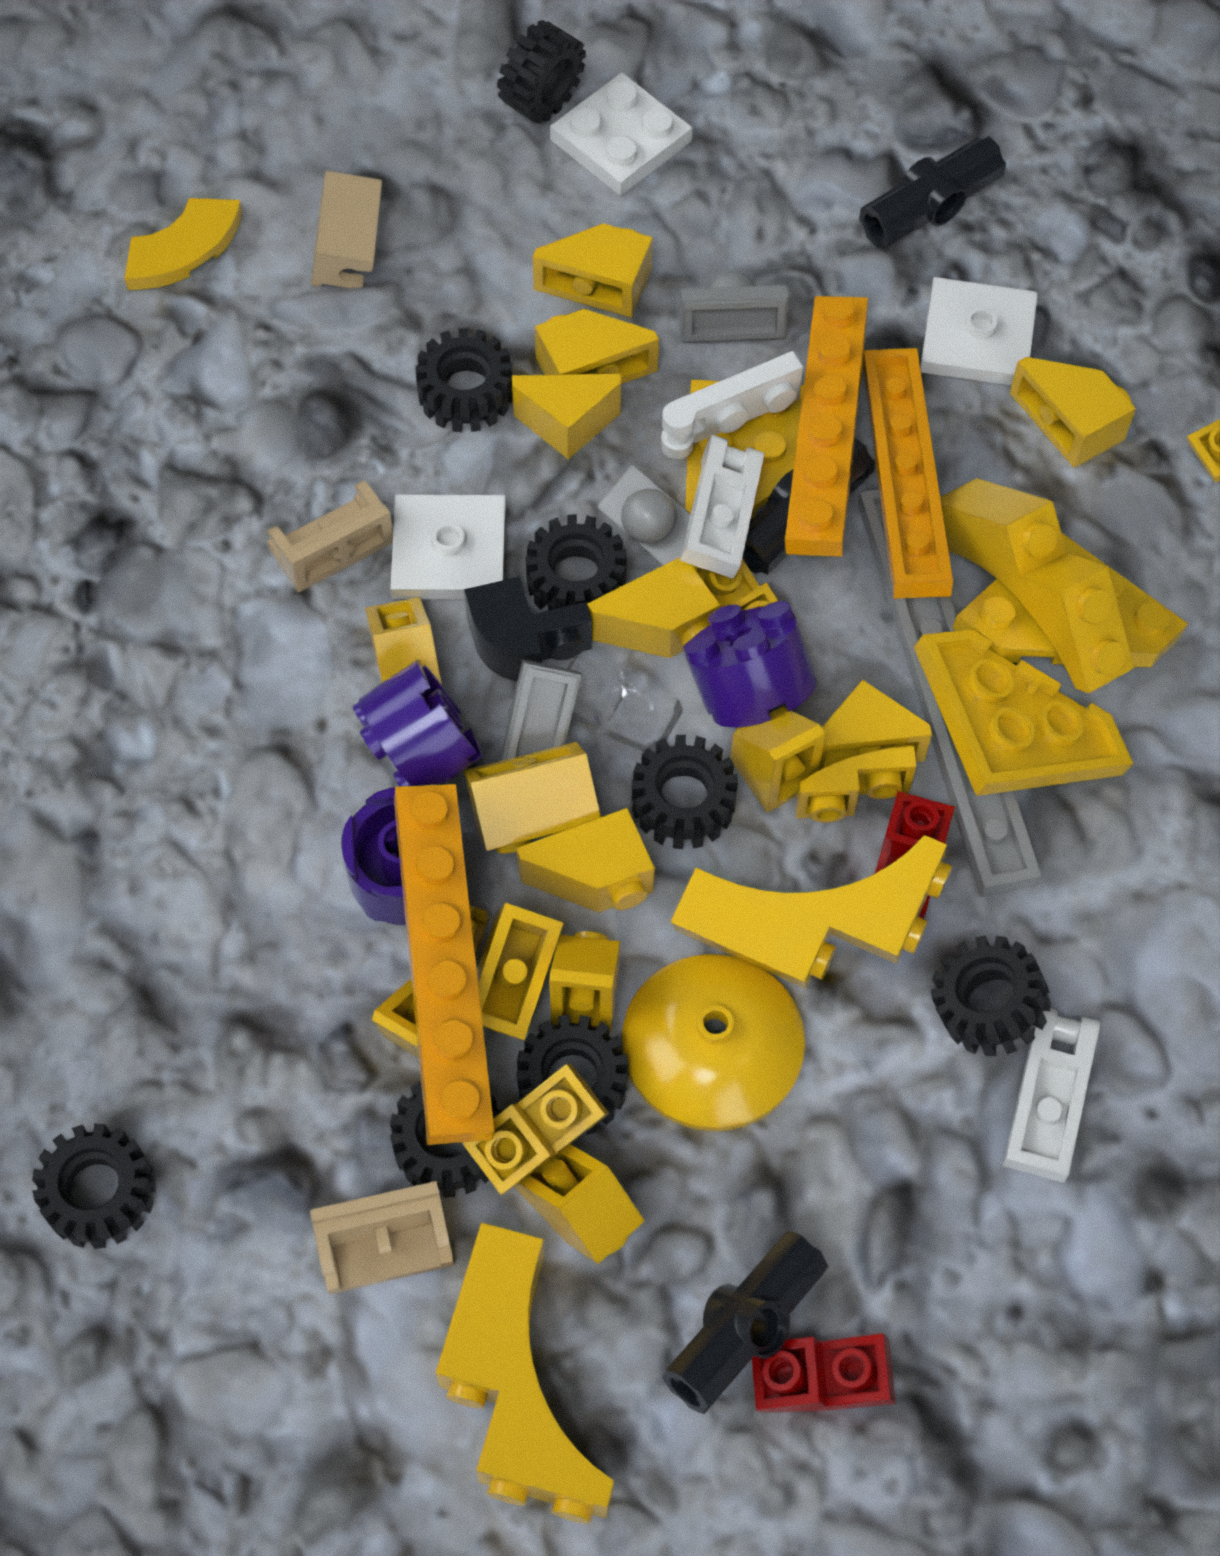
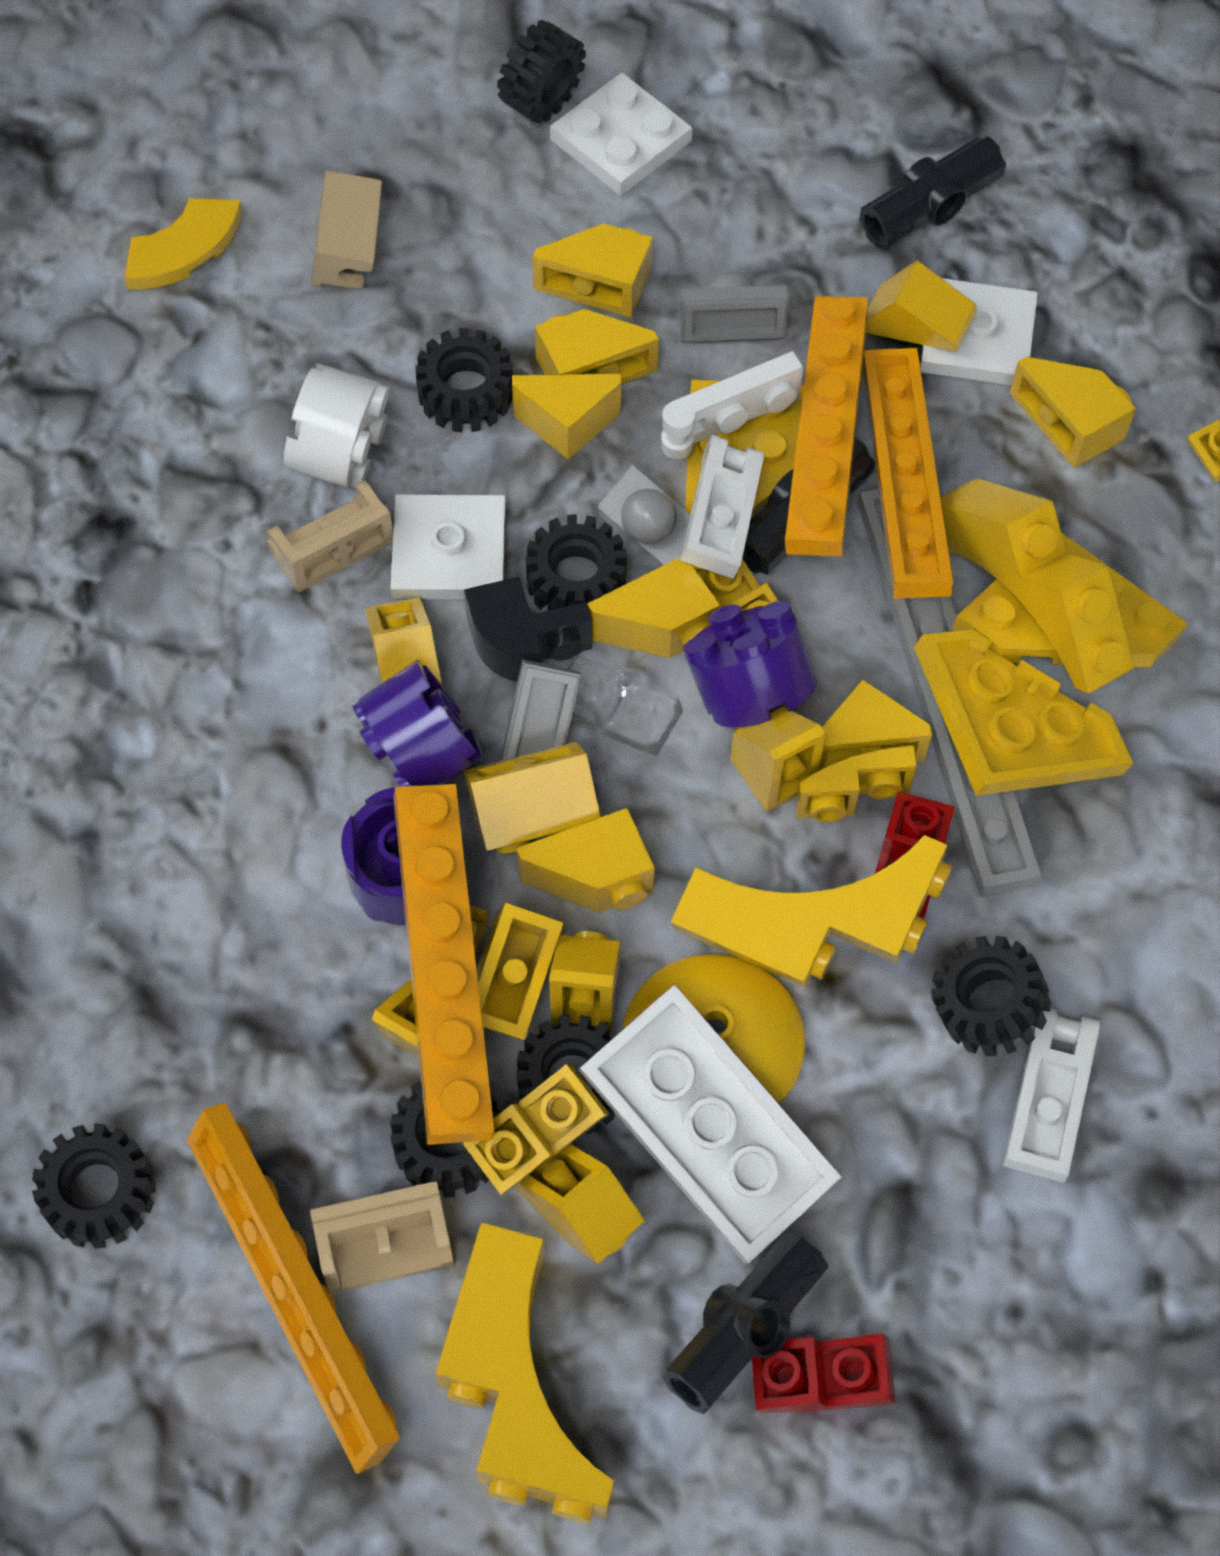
black tyre [631,734,738,850] -> none
none -> light orange plate [186,1102,400,1474]
none -> white brick [284,363,390,488]
none -> white plate [577,985,842,1263]
none -> yellow slope [866,260,977,352]

